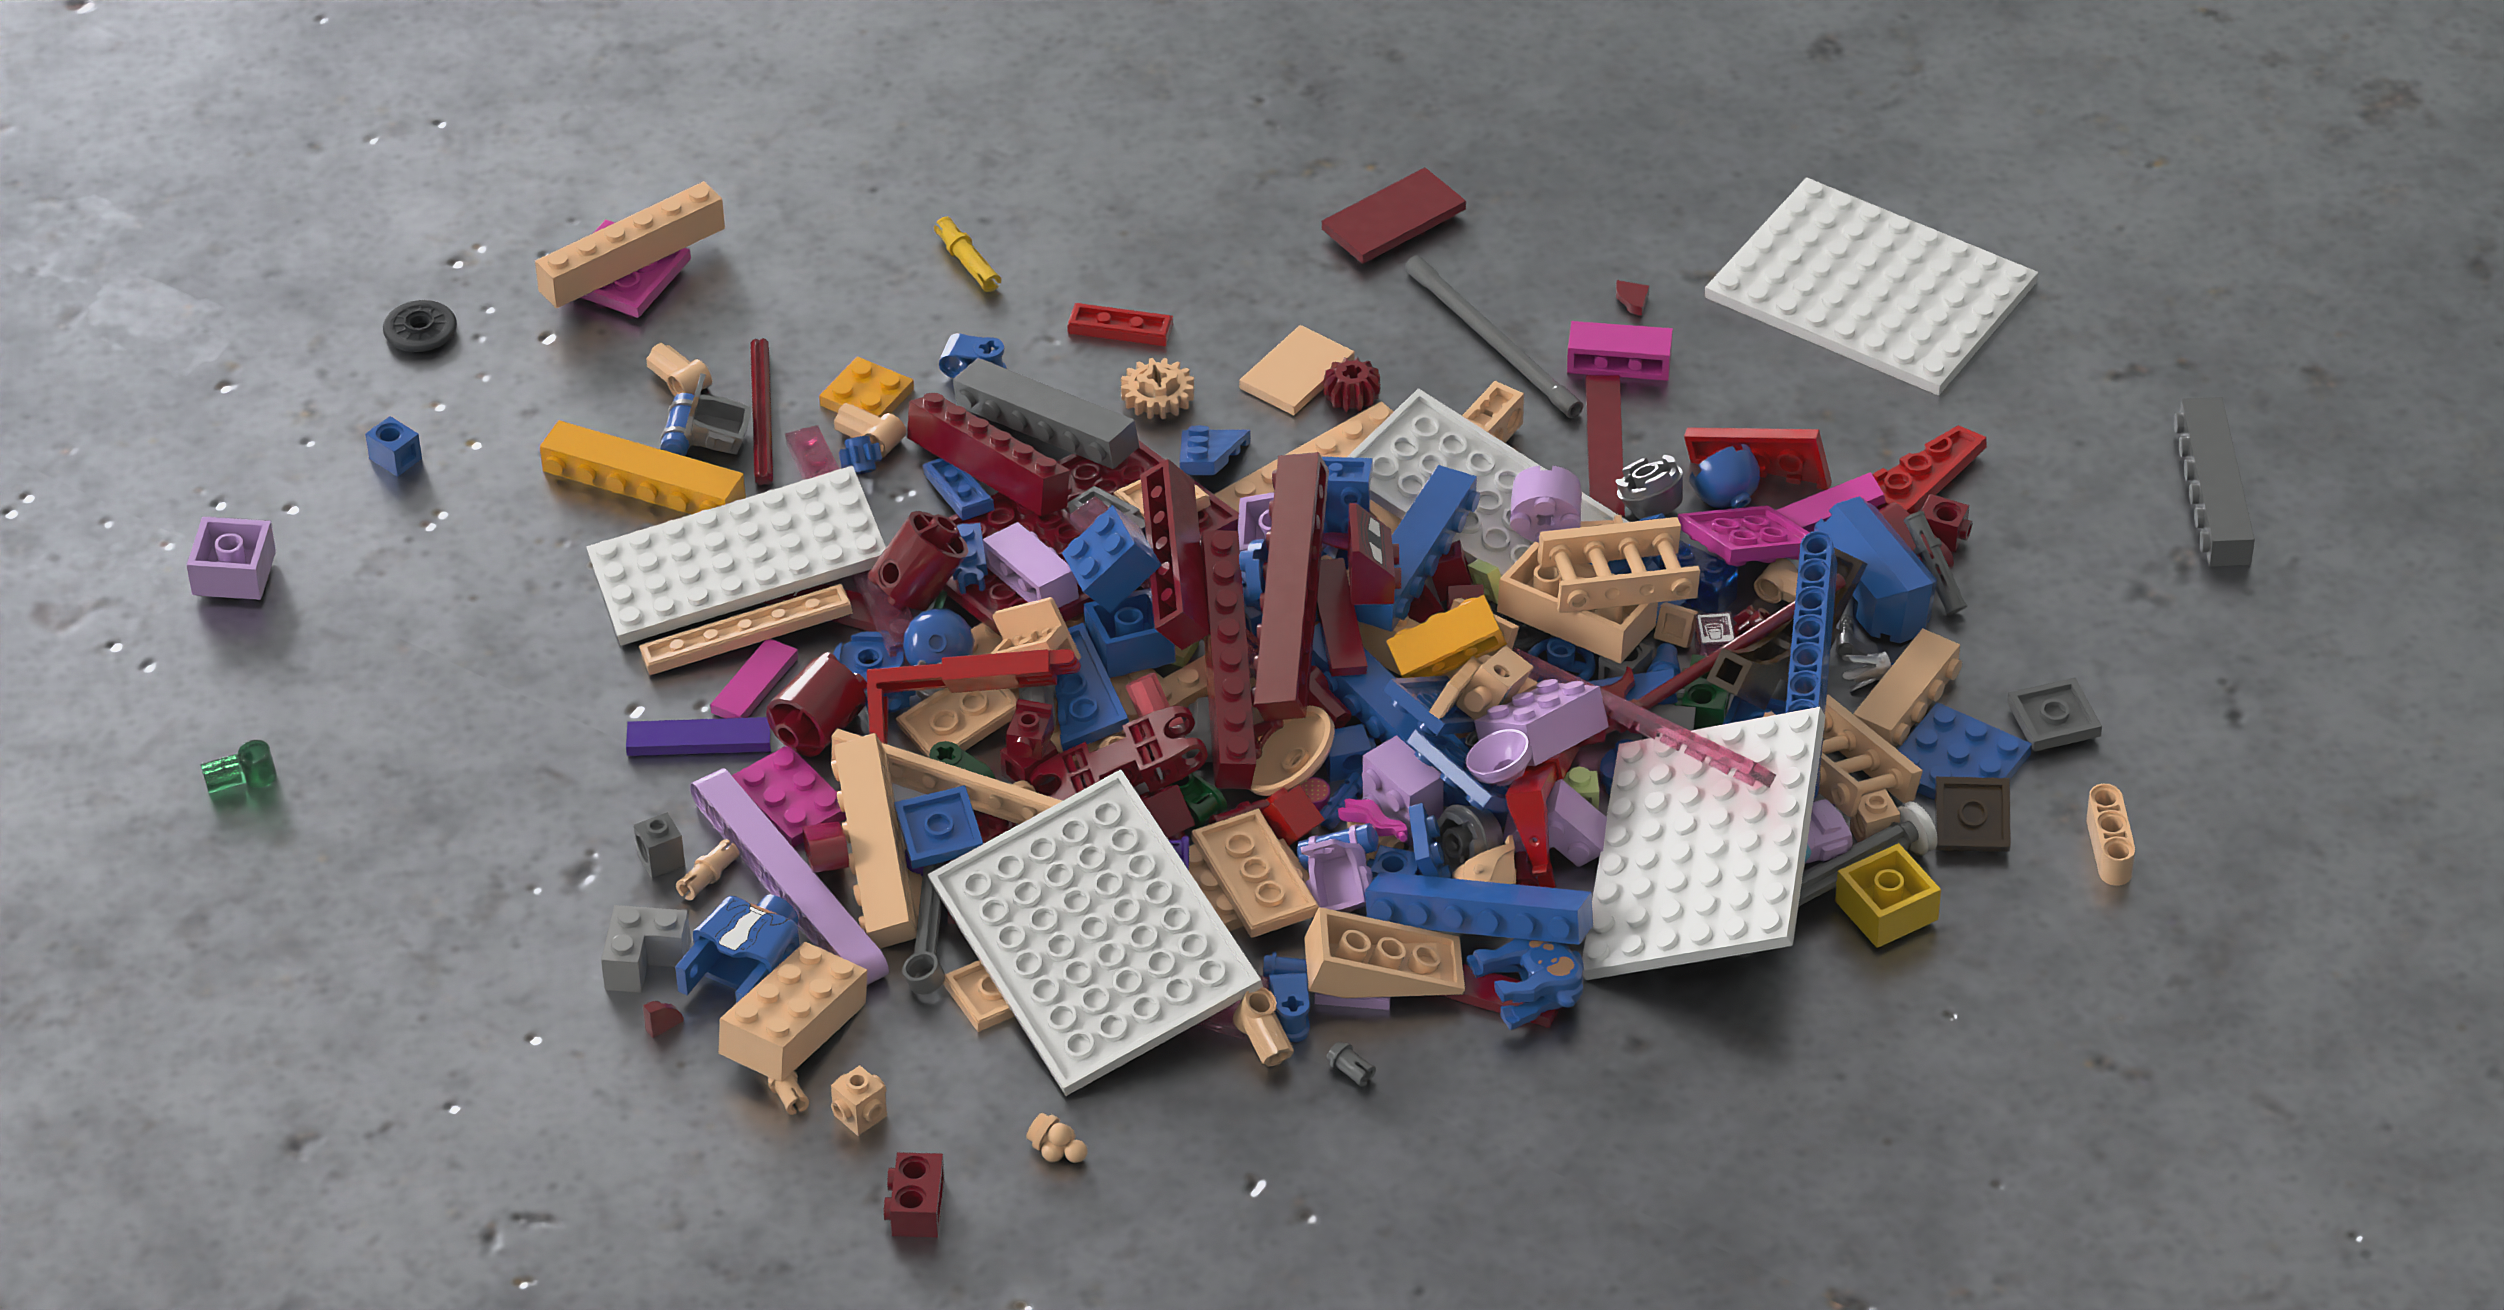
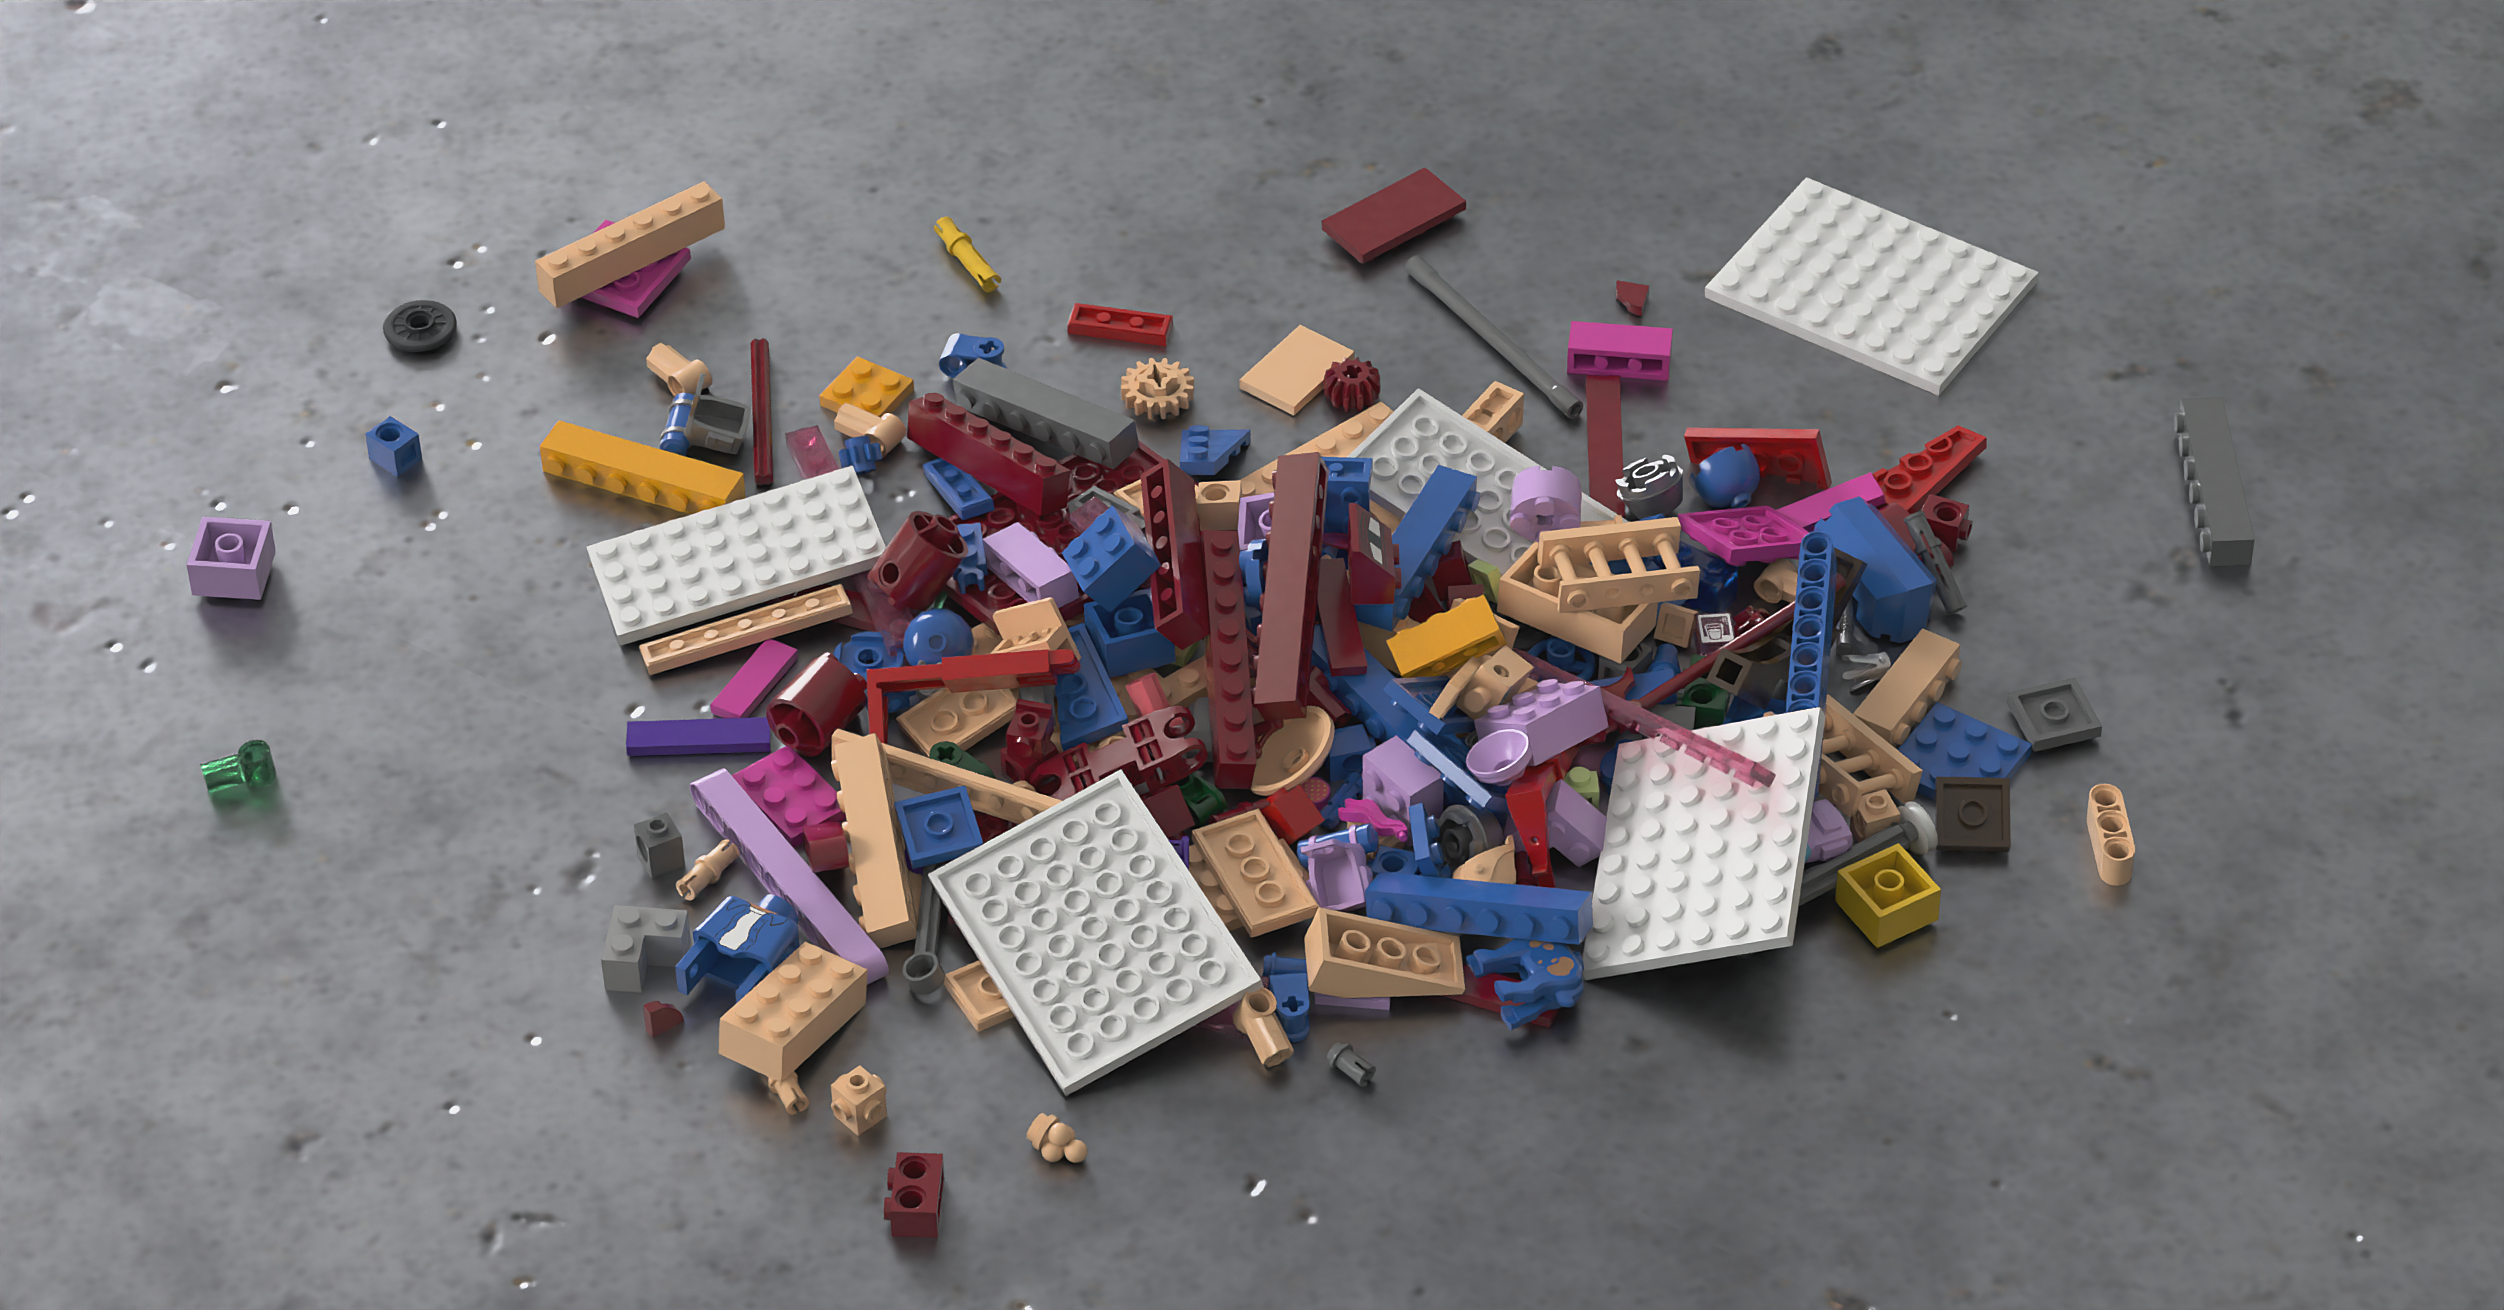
none -> light nougat brick [1196,480,1243,532]

